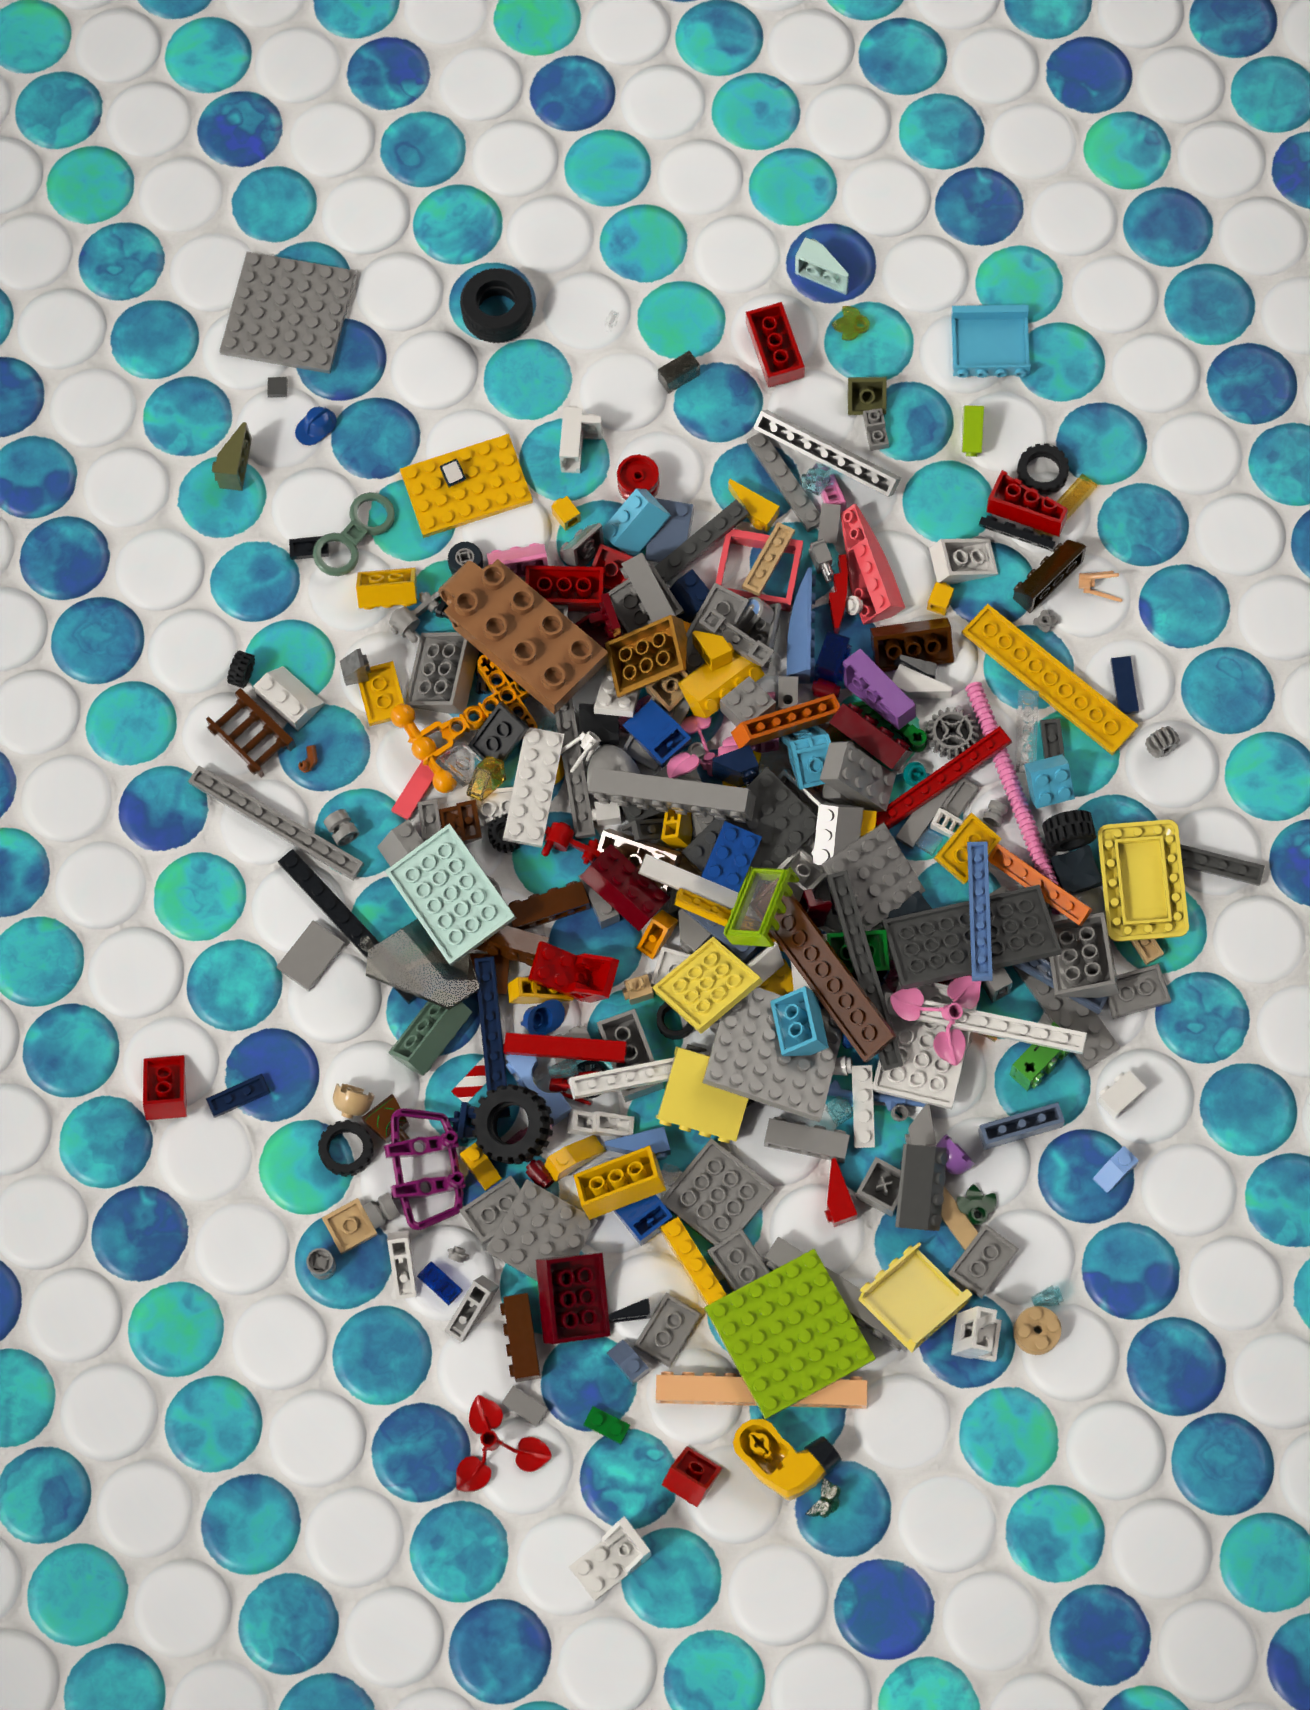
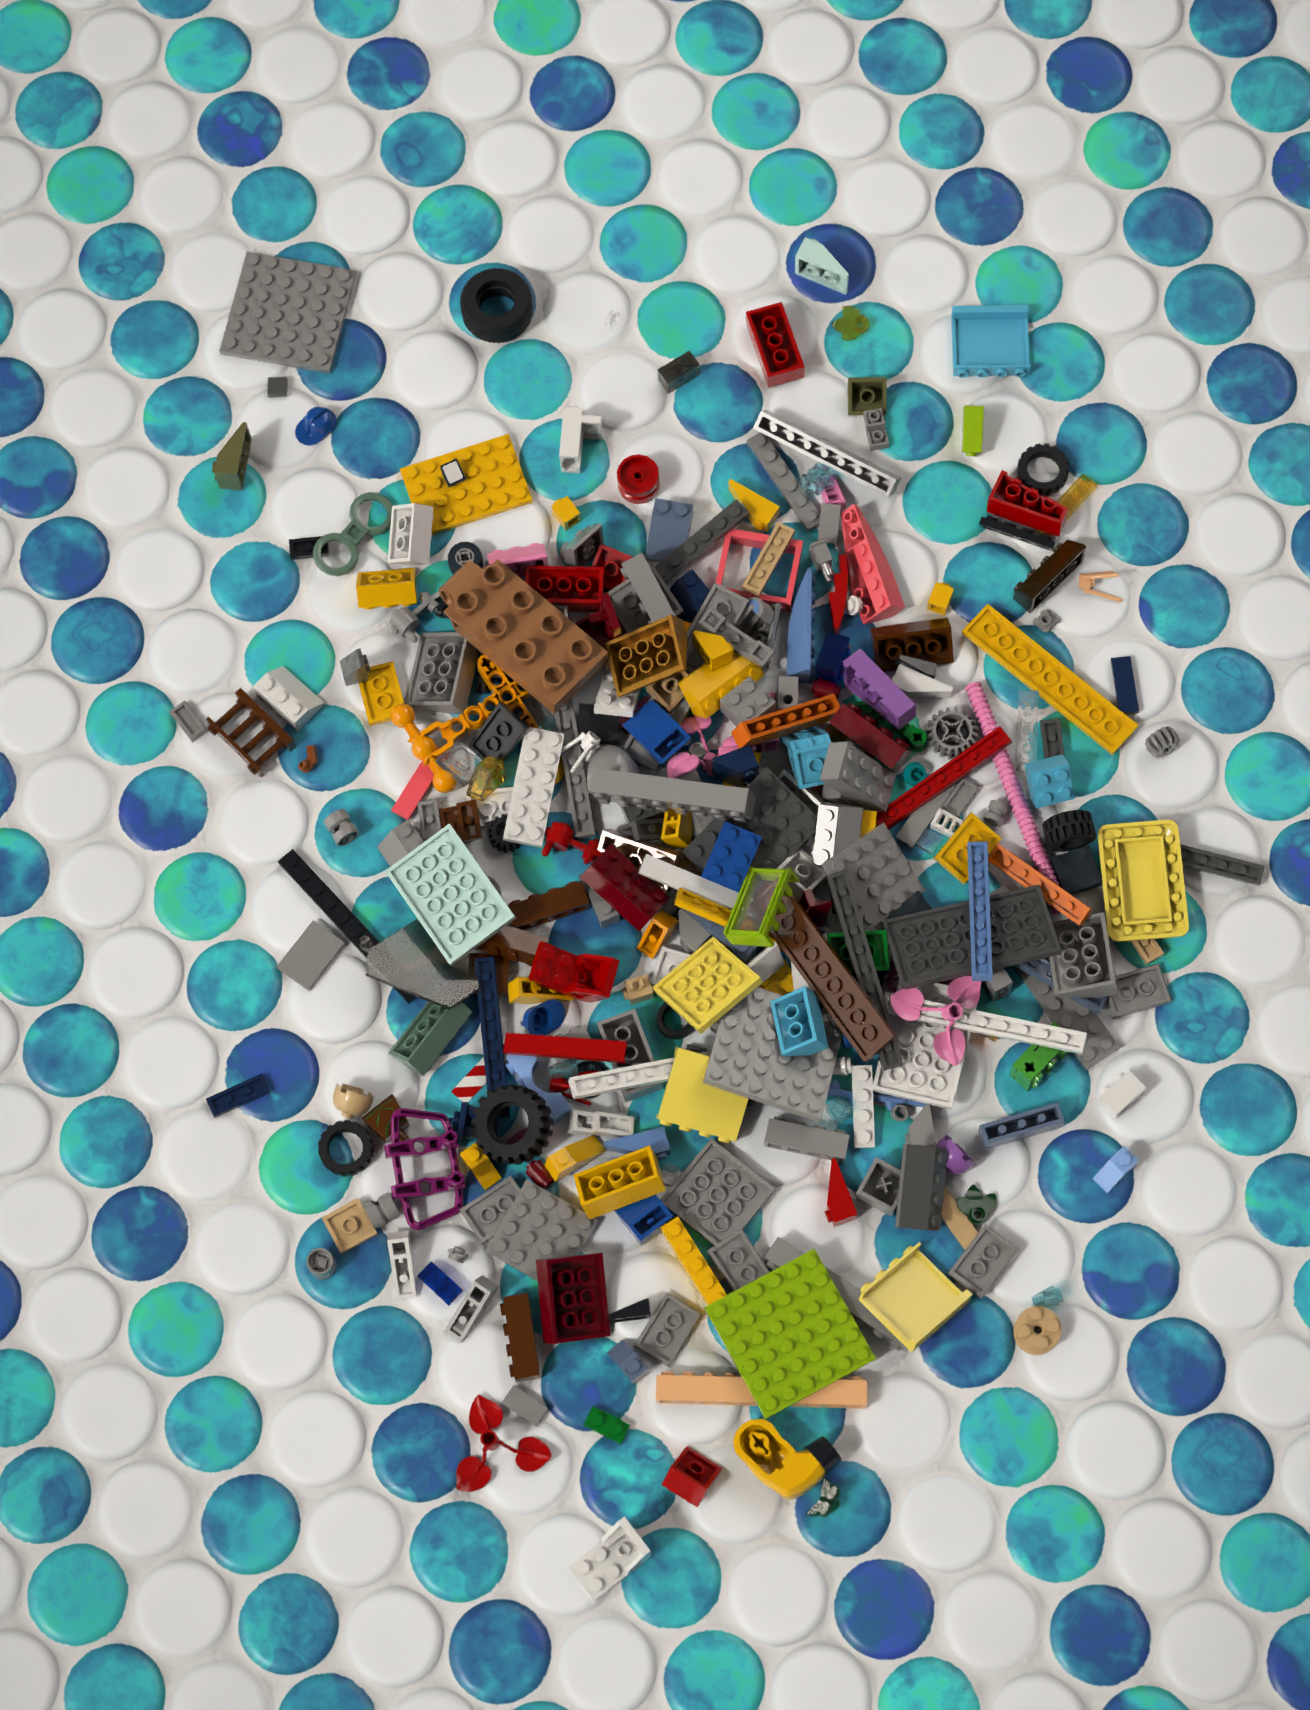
red slope [143,1055,187,1120] -> none
light grey plate [188,766,364,881] -> none
black tyre [227,651,255,688] -> none
white brick [591,802,621,827] -> none
medium azure slope [603,488,672,557] -> none
white slope [929,538,998,584] -> none
white brick [951,1306,1002,1362] -> none
none -> light grey tile [169,701,208,743]
none -> white slope [387,503,434,566]

